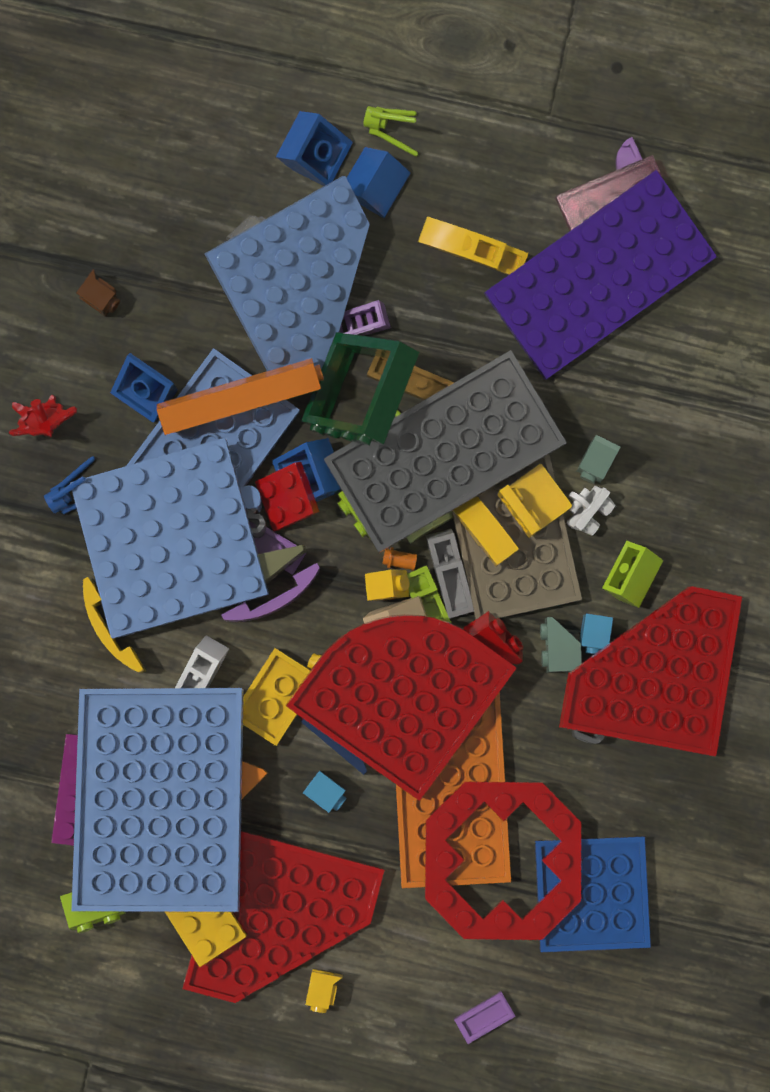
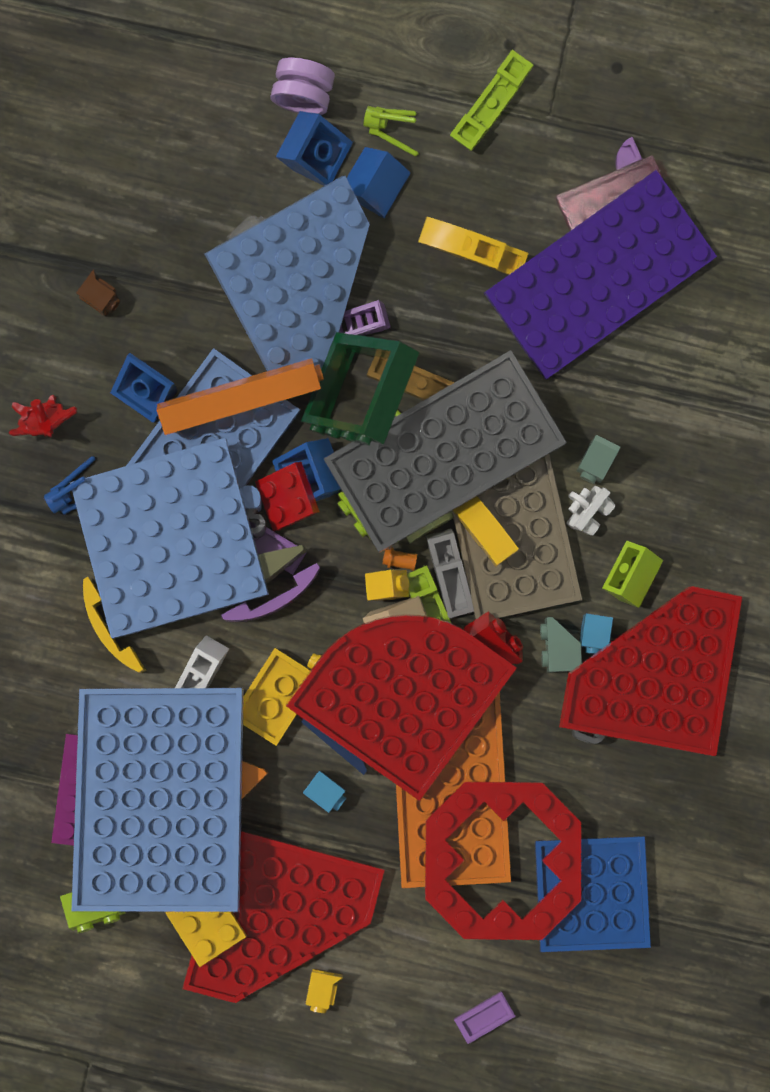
yellow bracket [497,464,572,538] -> none
none -> lavender wheel [270,58,335,115]
none -> lime slope [450,50,534,151]

